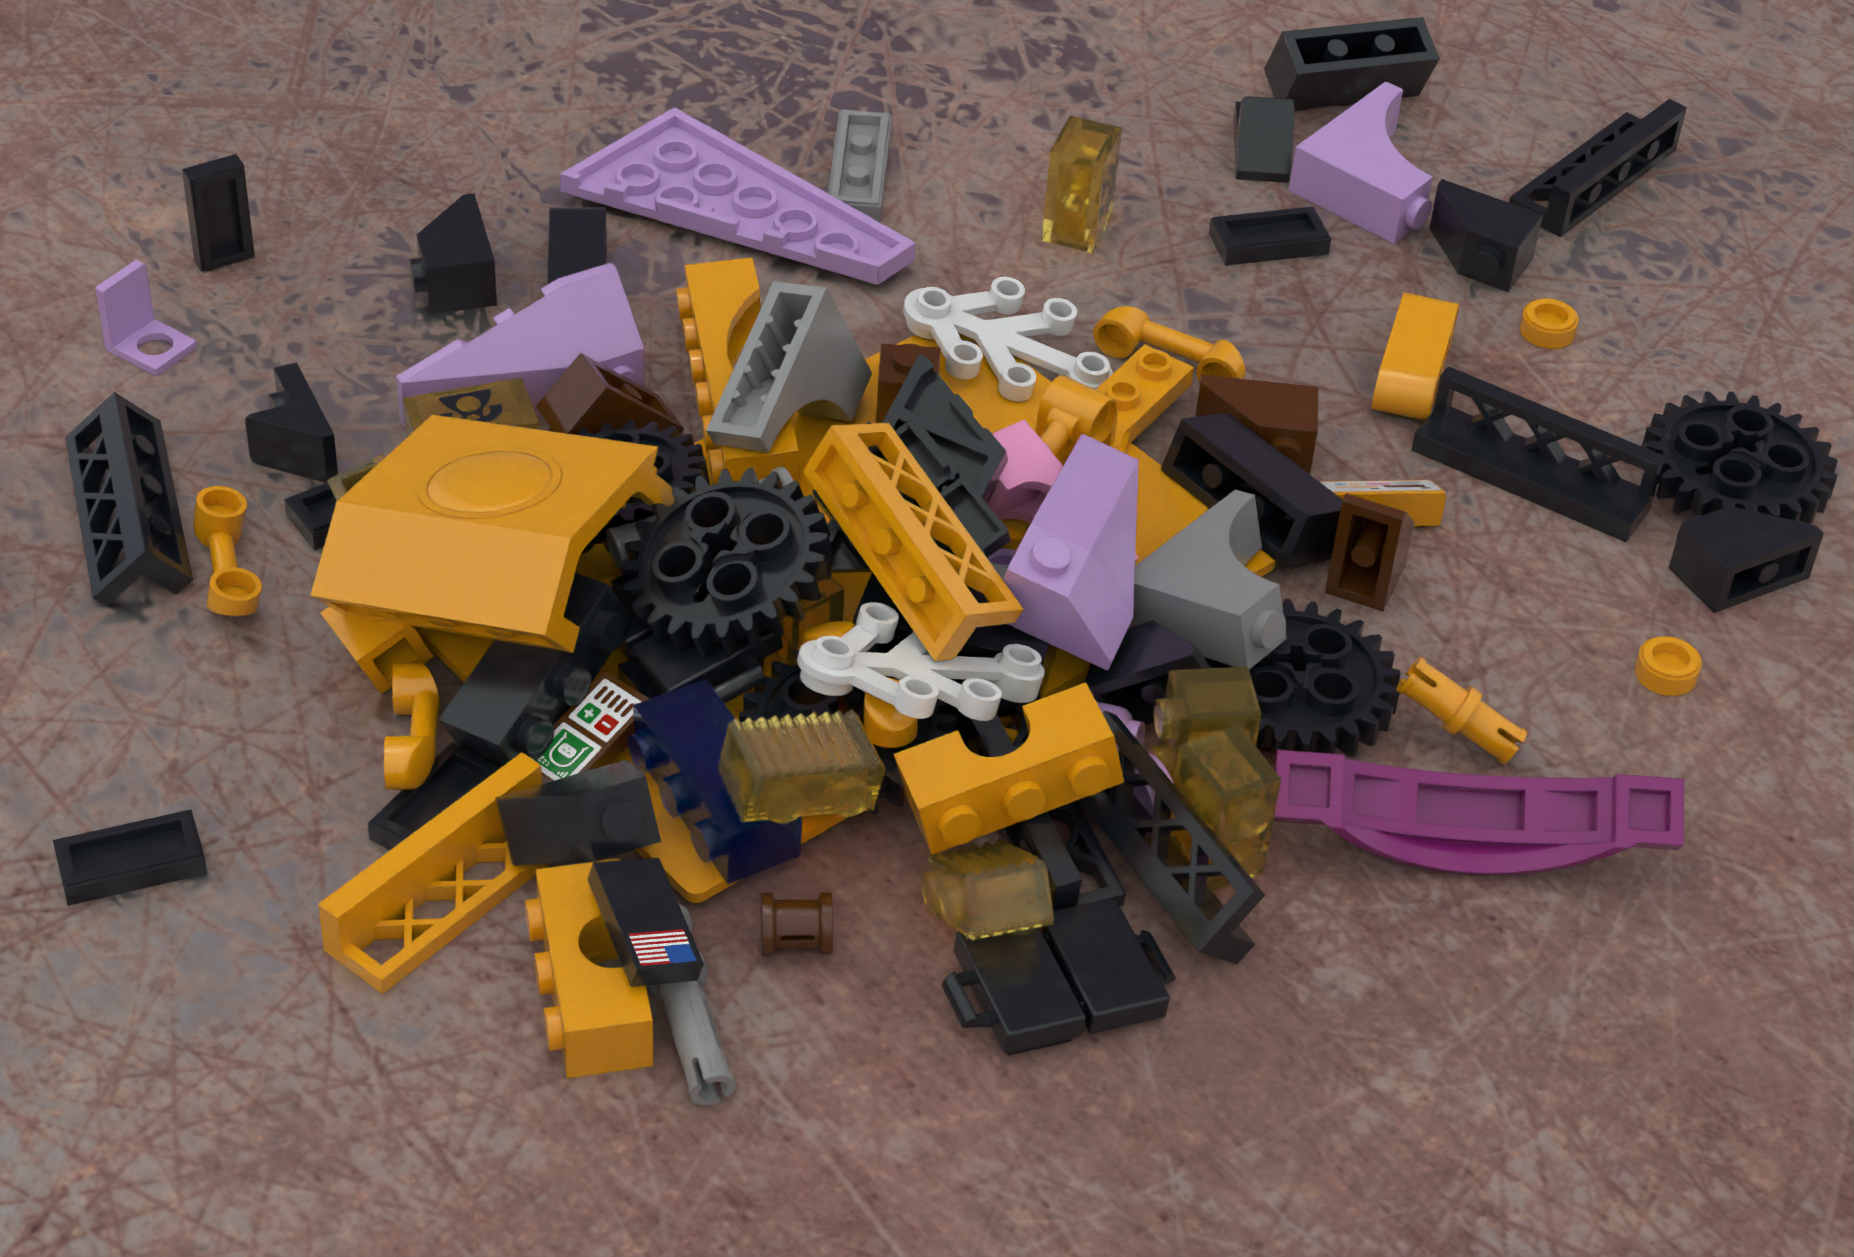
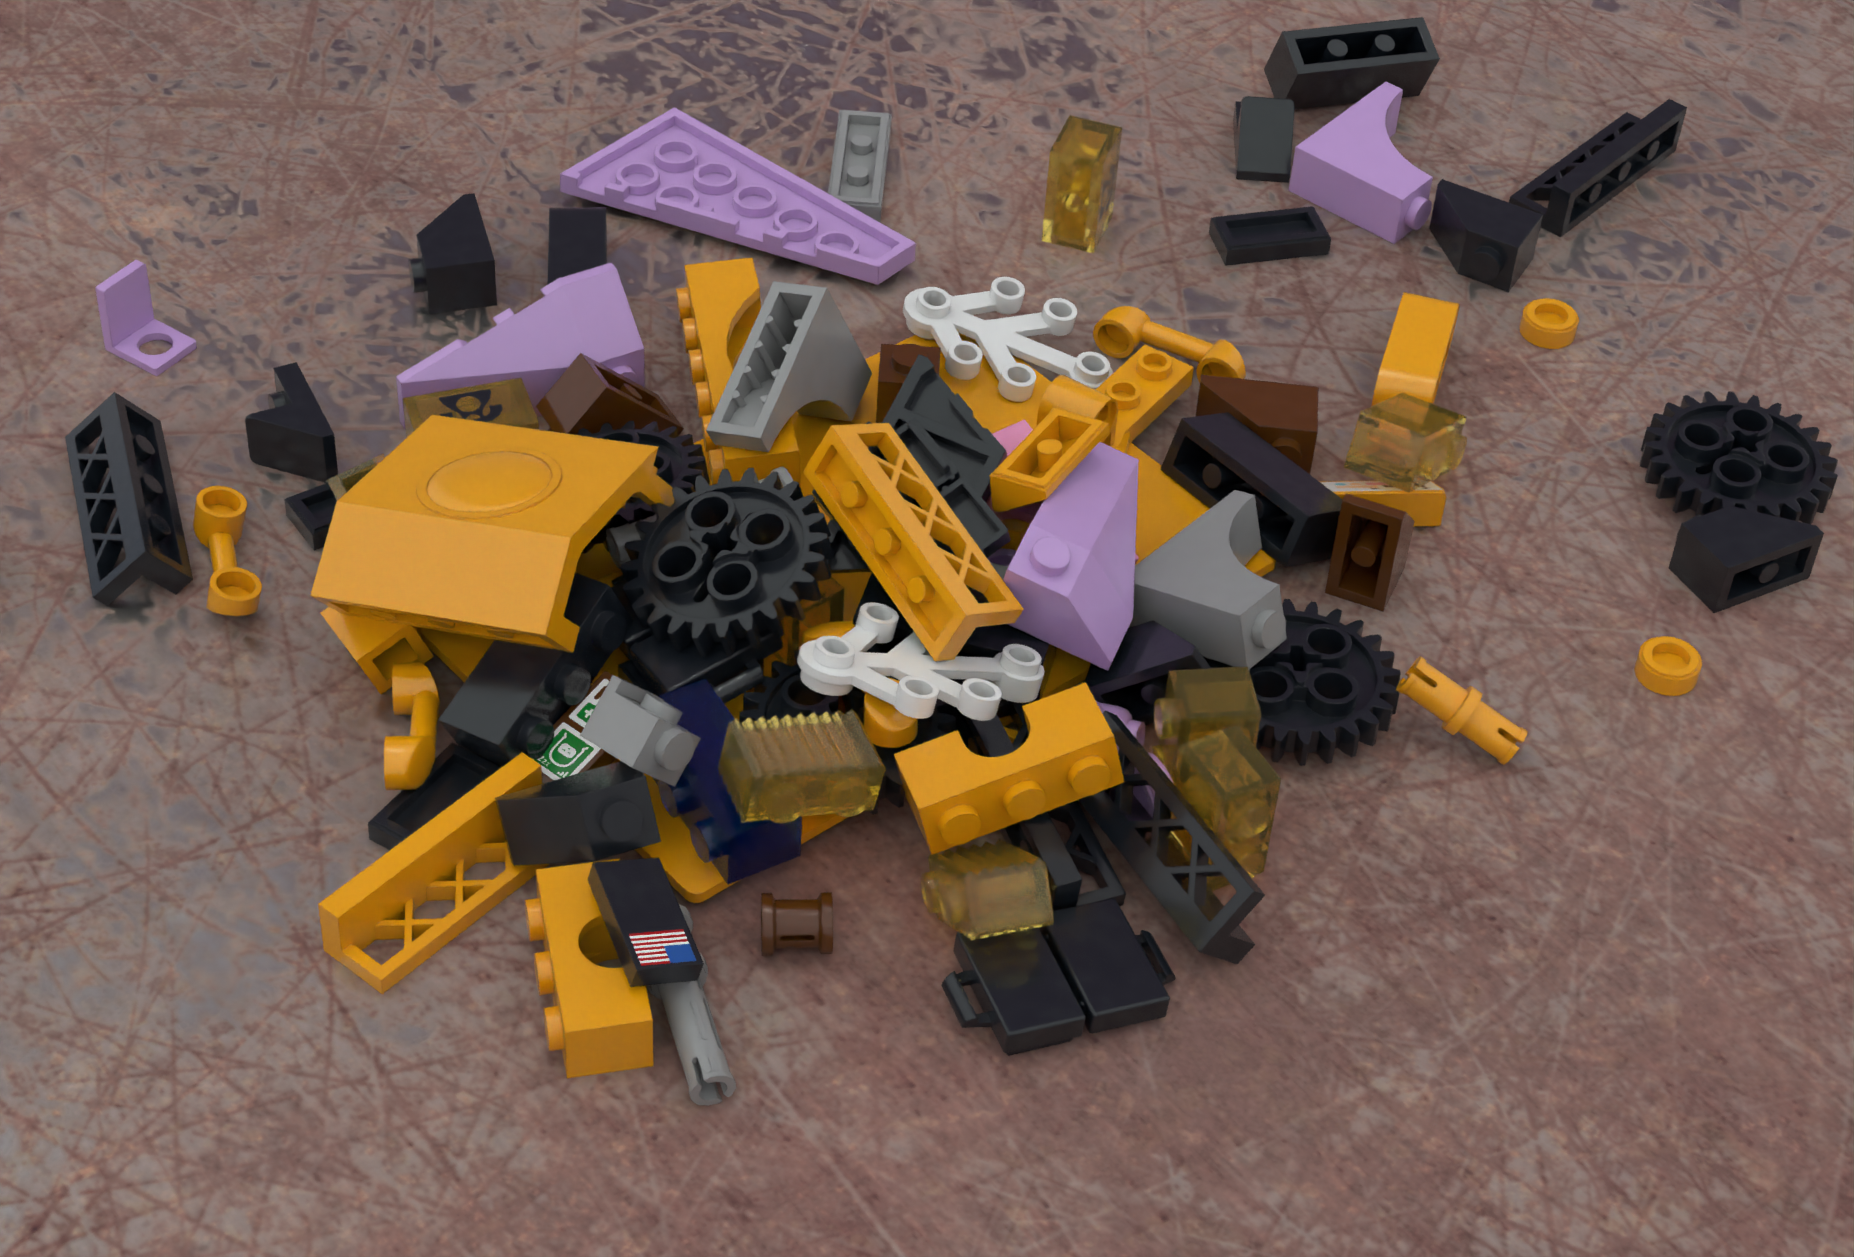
black tile [53,809,207,906] -> none
black tile [182,154,255,272] -> none
magenta piece [1271,750,1685,876] -> none
black fence [1411,366,1665,542] -> none
none -> light grey brick [580,675,701,787]
none -> light orange slope [989,408,1109,512]
none -> clear yellow brick [1344,393,1467,493]

